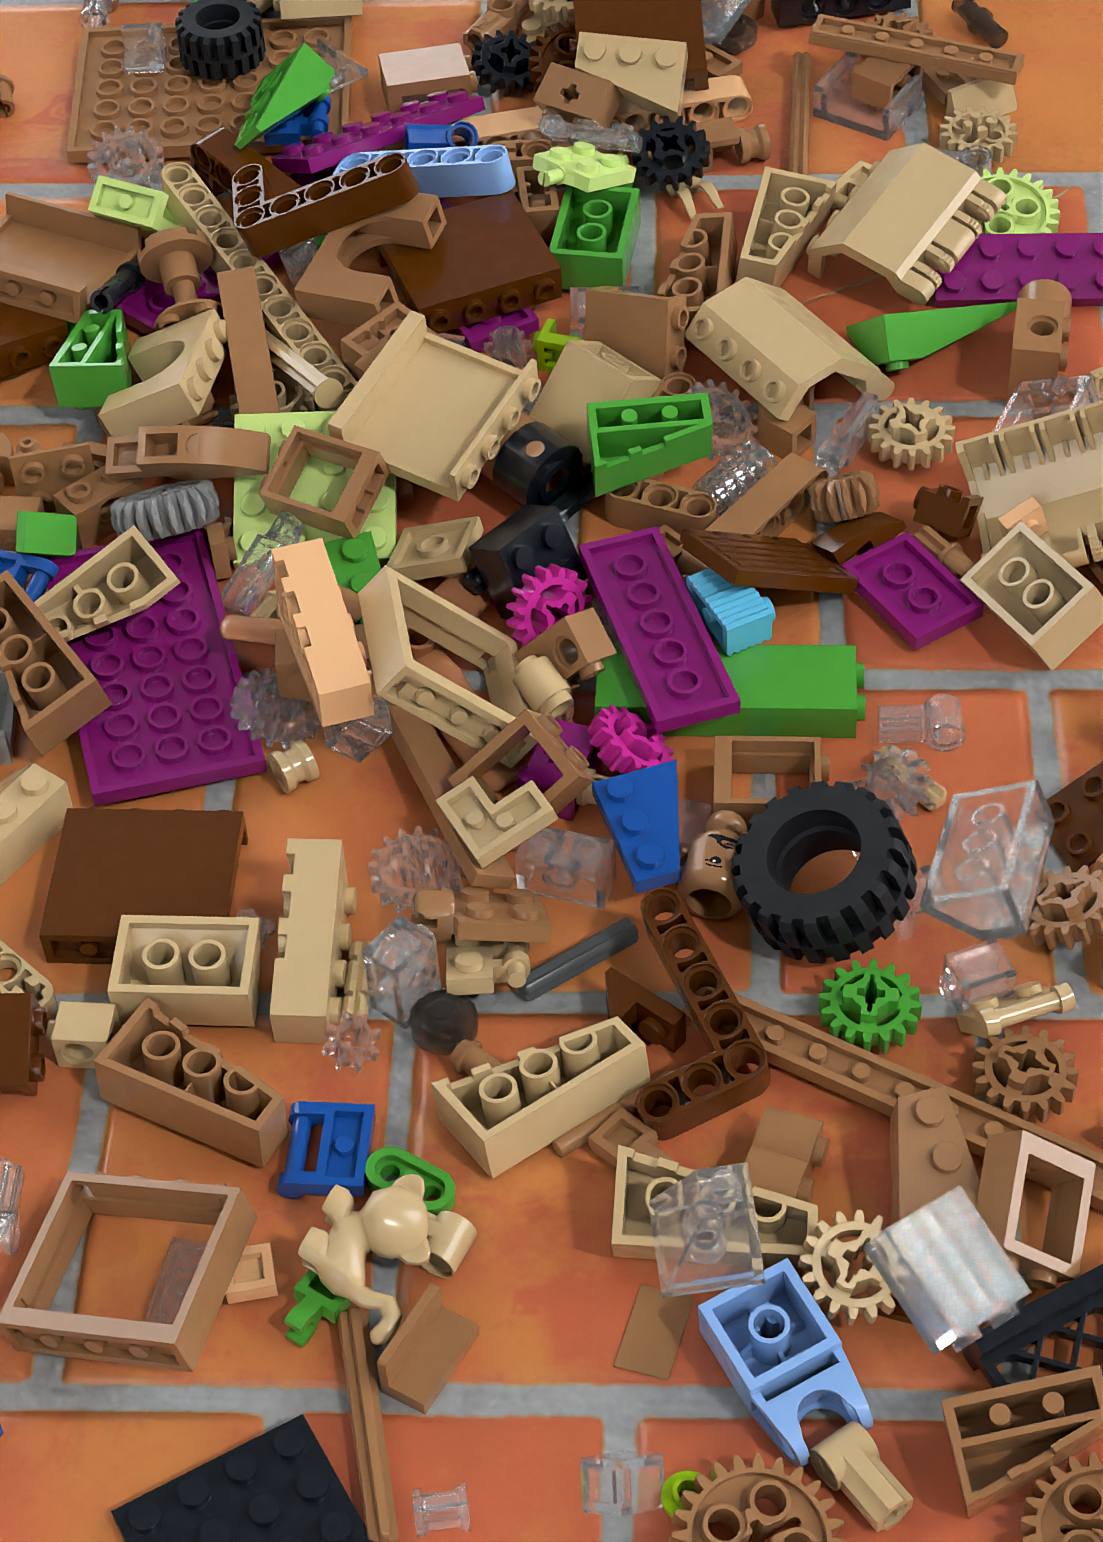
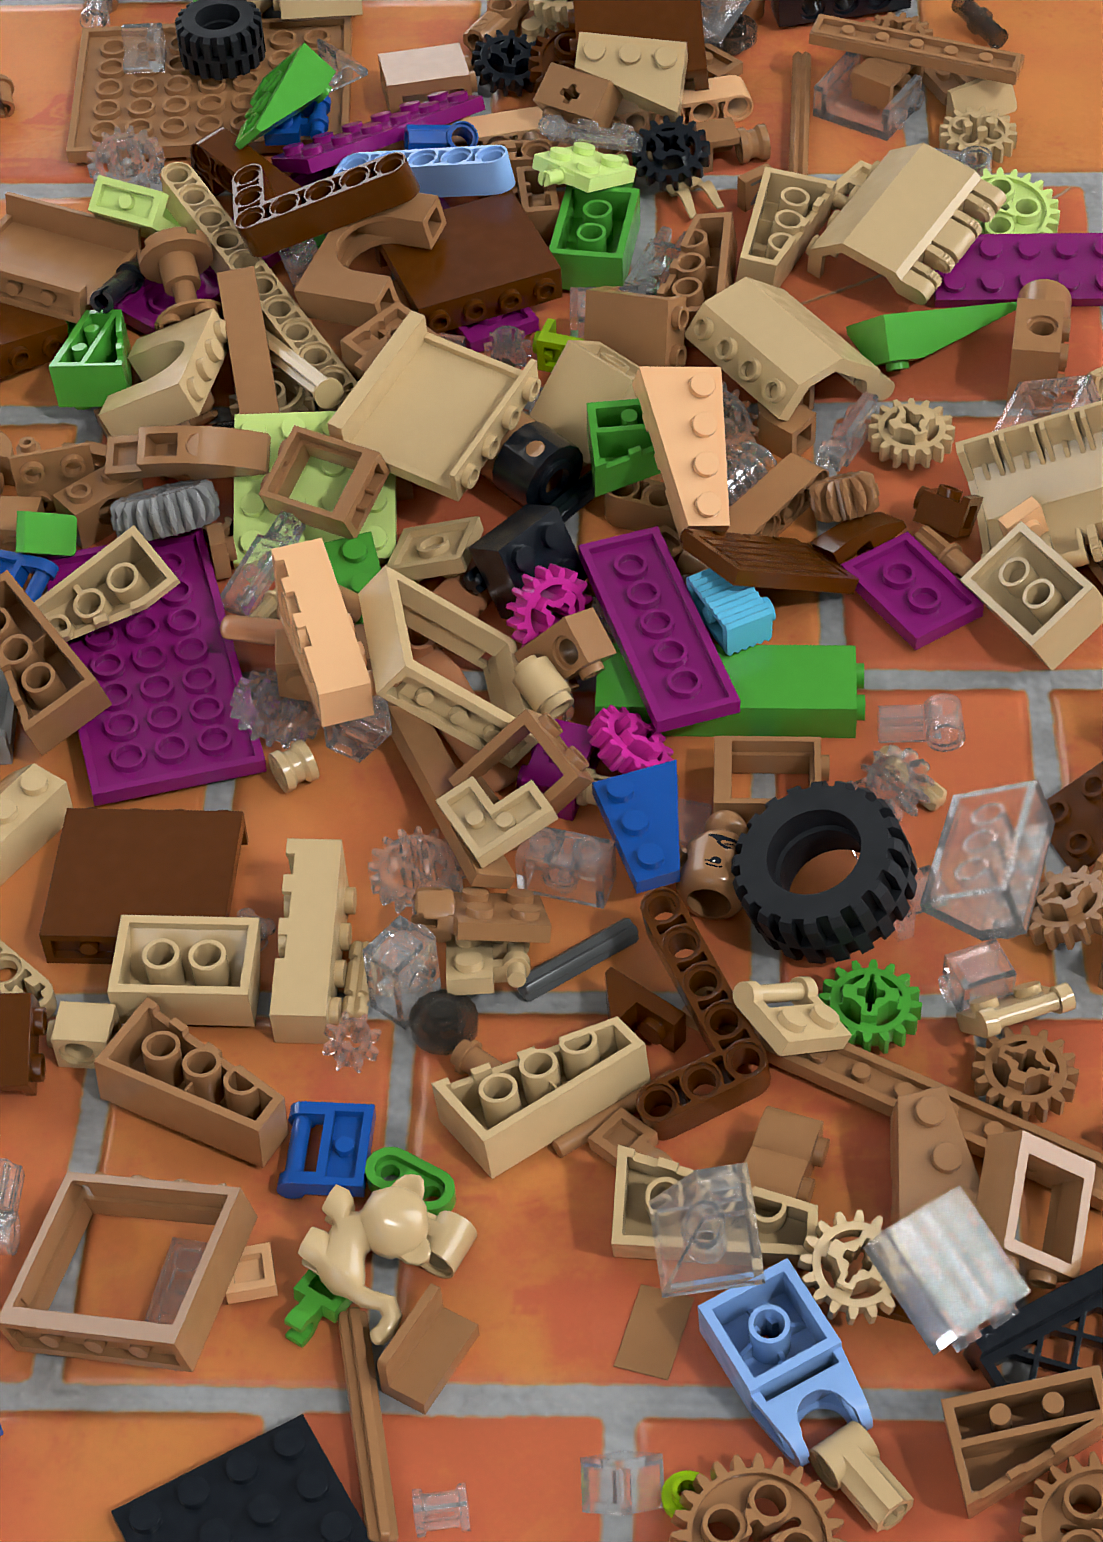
none -> clear hinge [624,226,687,296]
none -> light nougat wedge [632,366,730,541]
none -> tan plate [733,976,852,1056]
none -> medium nougat tile [737,163,772,212]

